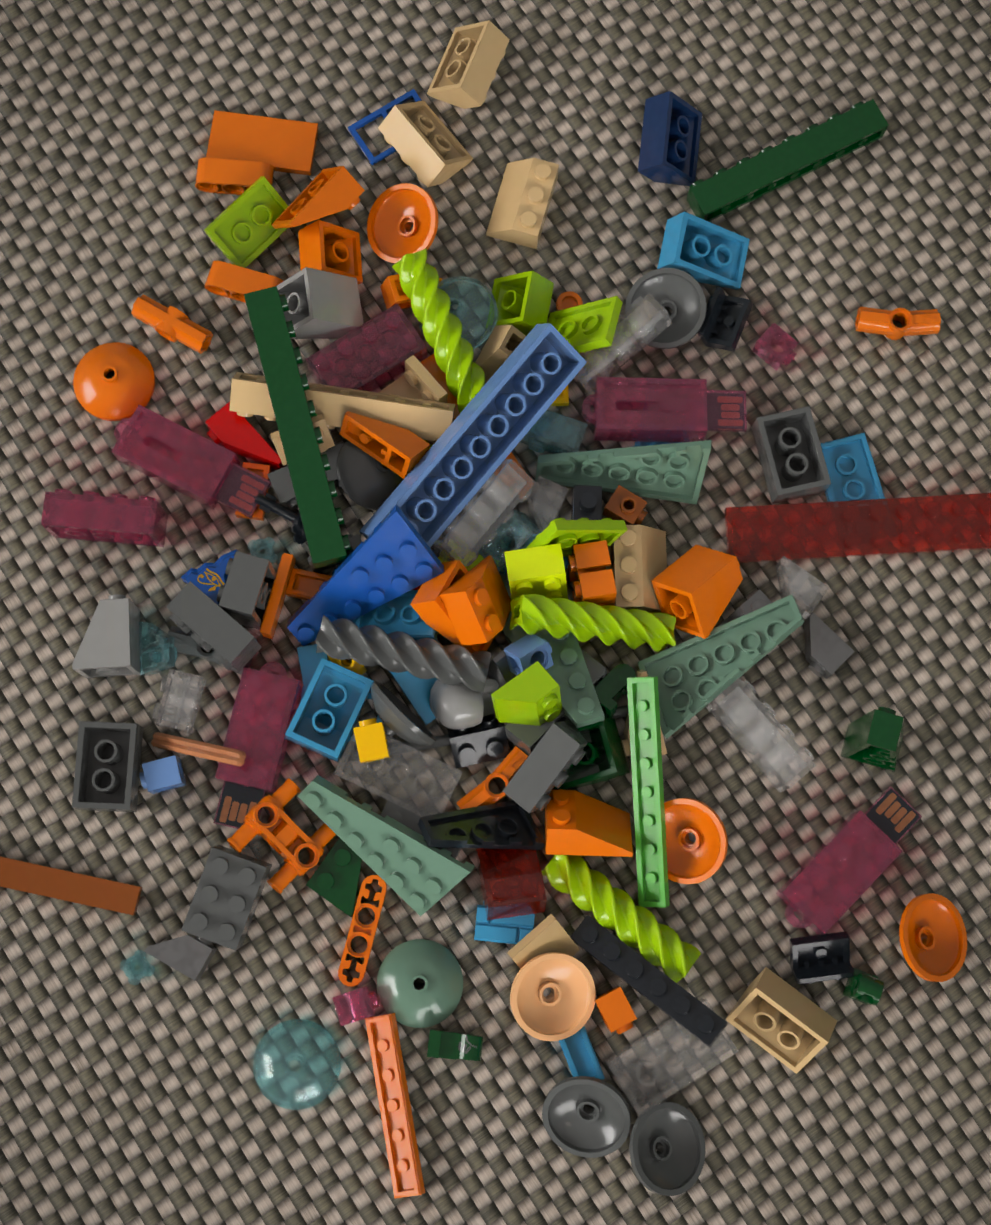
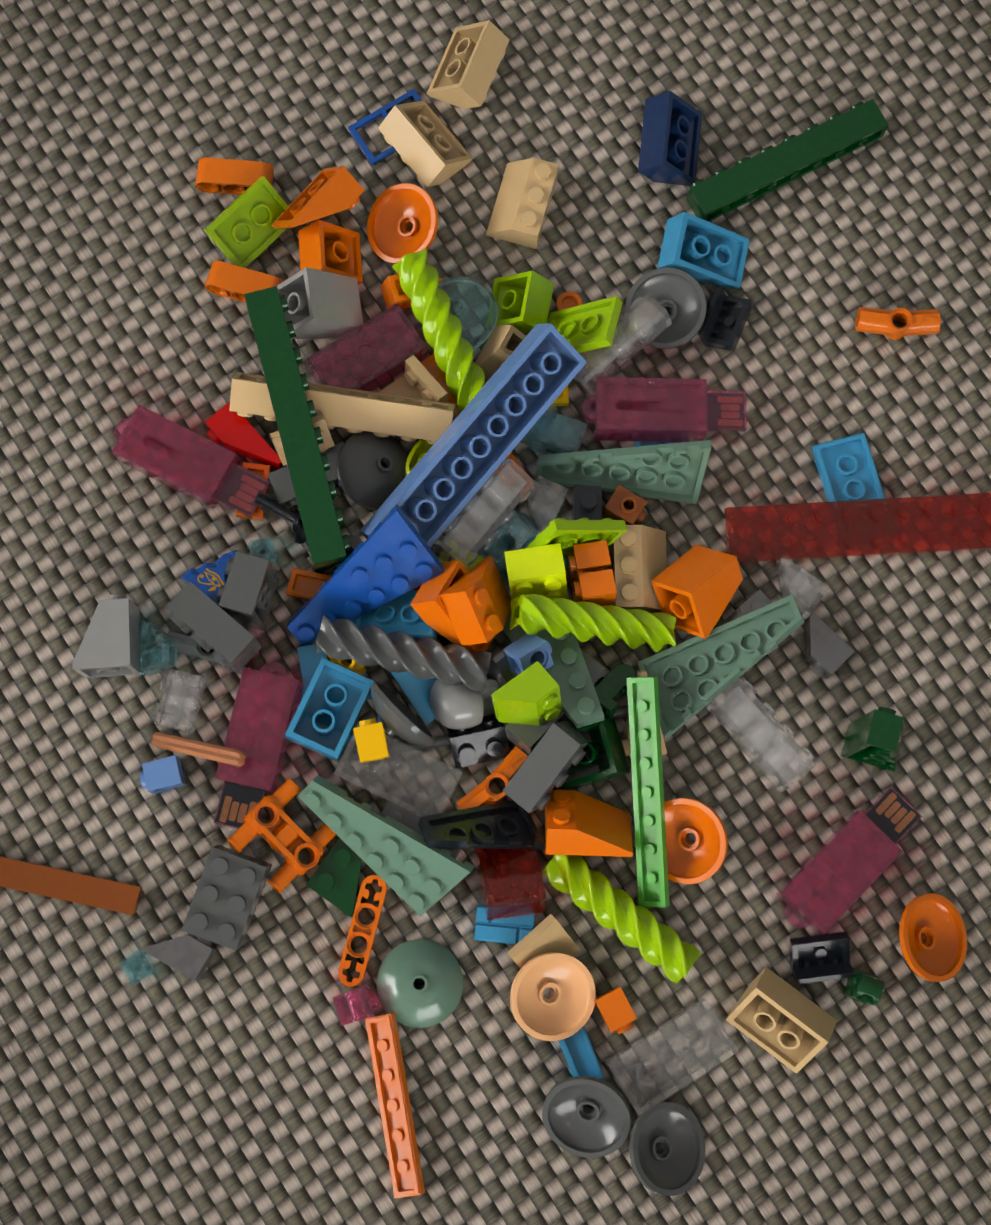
clear pink brick [41,489,168,547] -> none
dark grey brick [72,721,144,812] -> none
orange dish [73,342,155,421] -> none
orange piece [131,294,213,354] -> none
orange tile [206,110,319,176] -> none
clear light blue dish [253,1019,341,1110] -> none
orange tile [259,553,296,639] -> none
orange slope [339,411,430,479] -> none
dark green leg [427,1028,483,1061] -> none
black plate [570,915,728,1048] -> none
dark grey brick [751,406,831,504] -> none
clear pink brick [752,323,799,371] -> none

